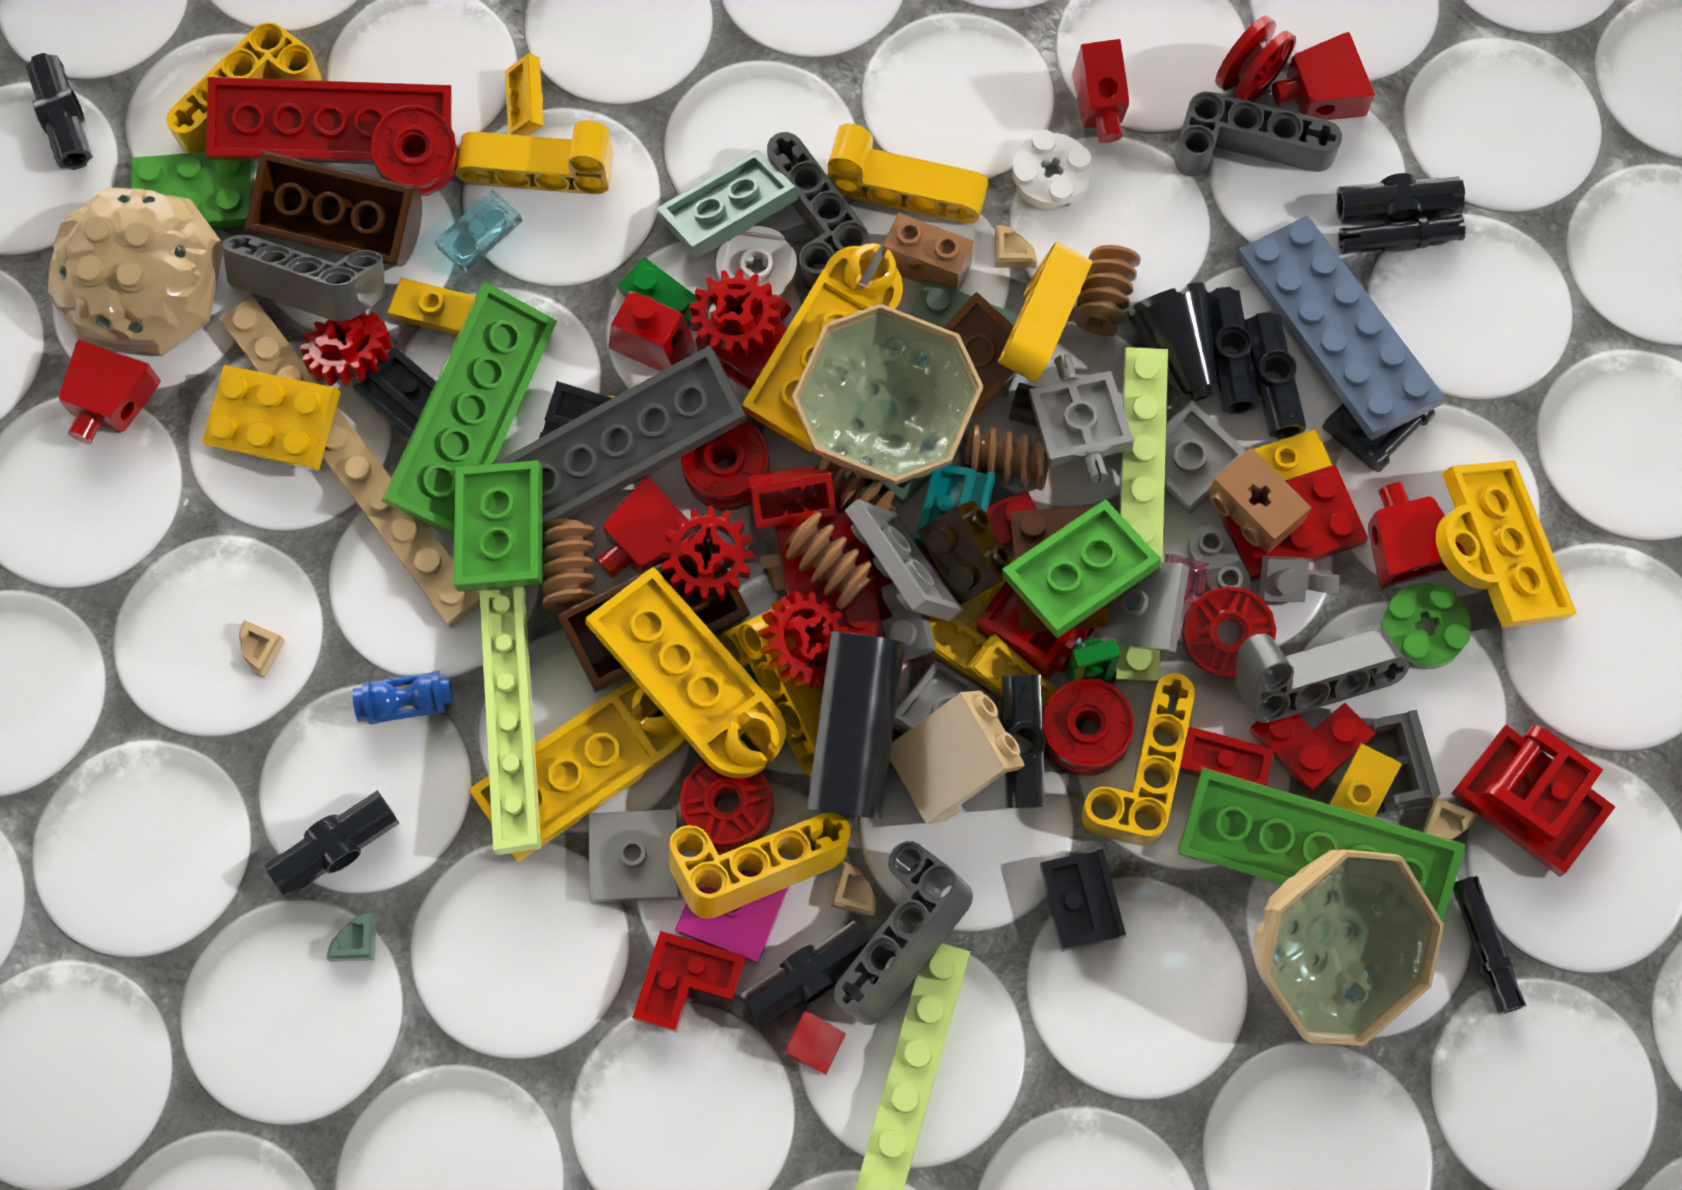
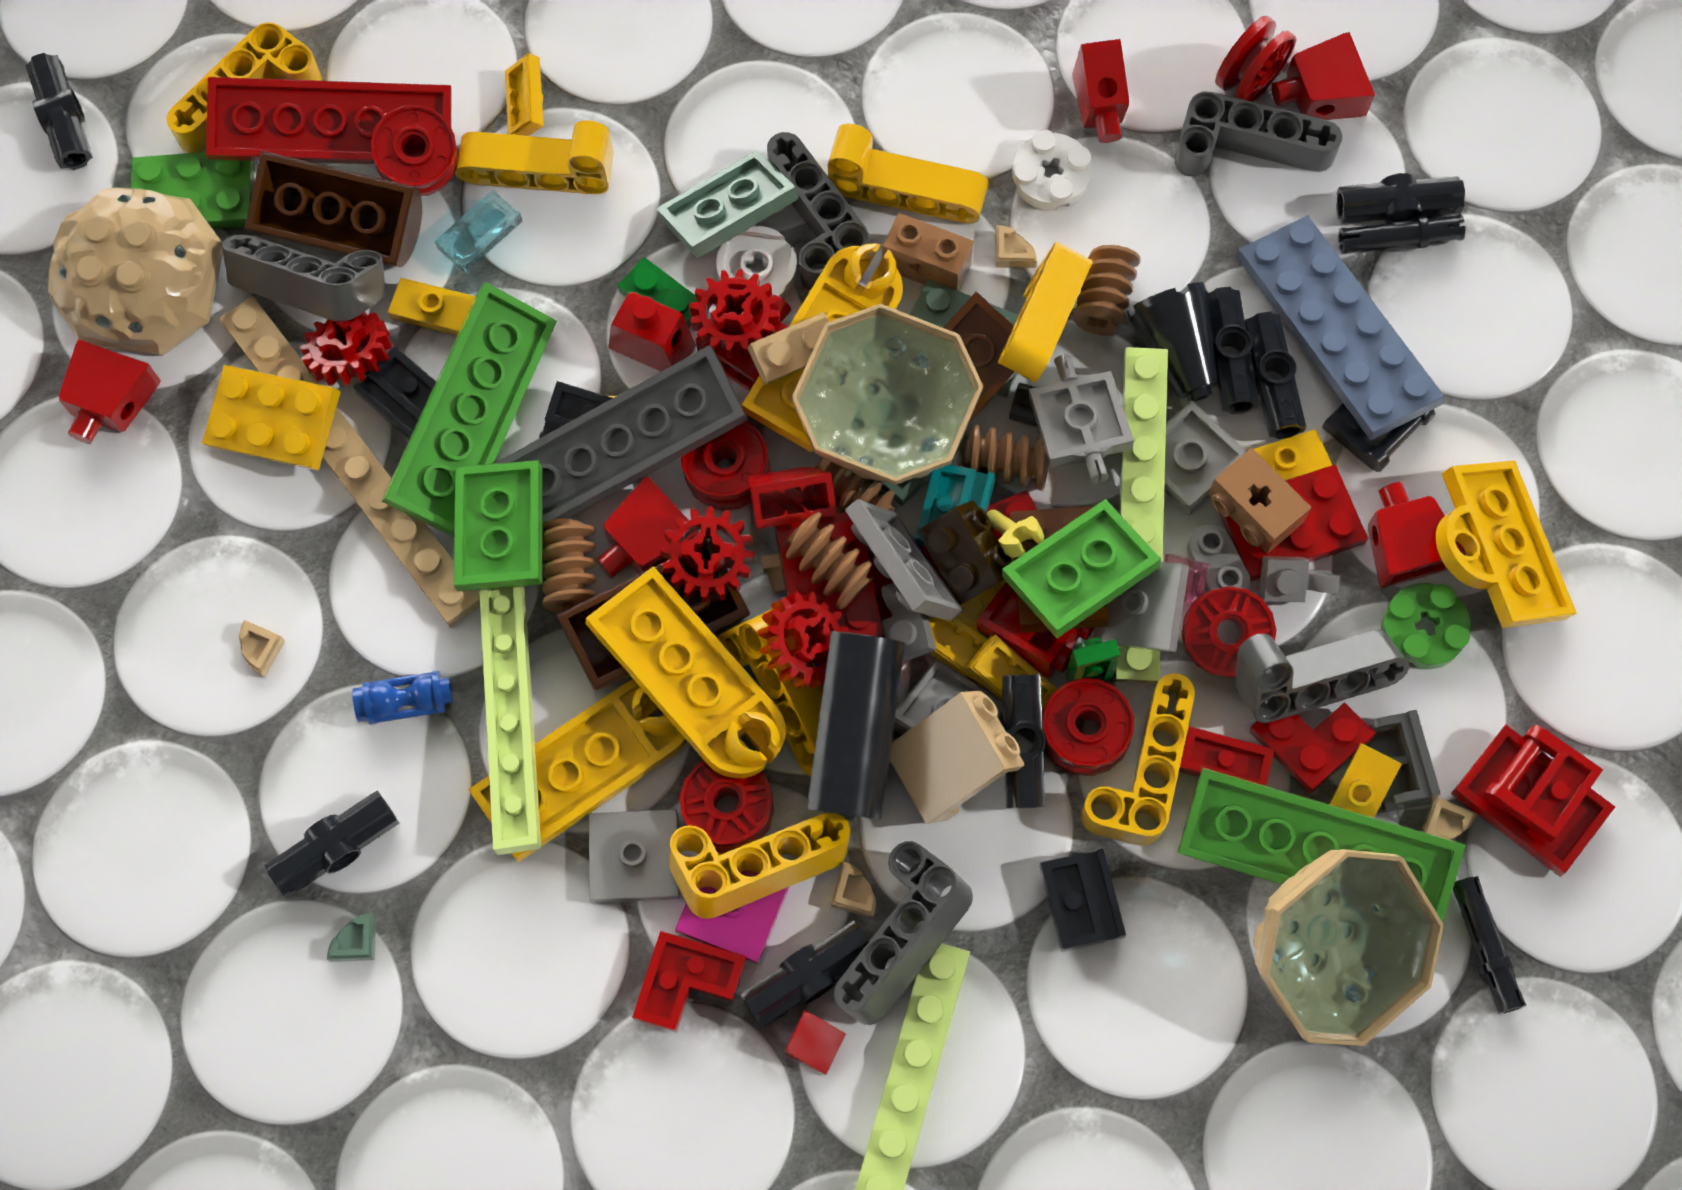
none -> tan plate [747,312,829,385]
none -> light yellow bar [986,509,1044,557]

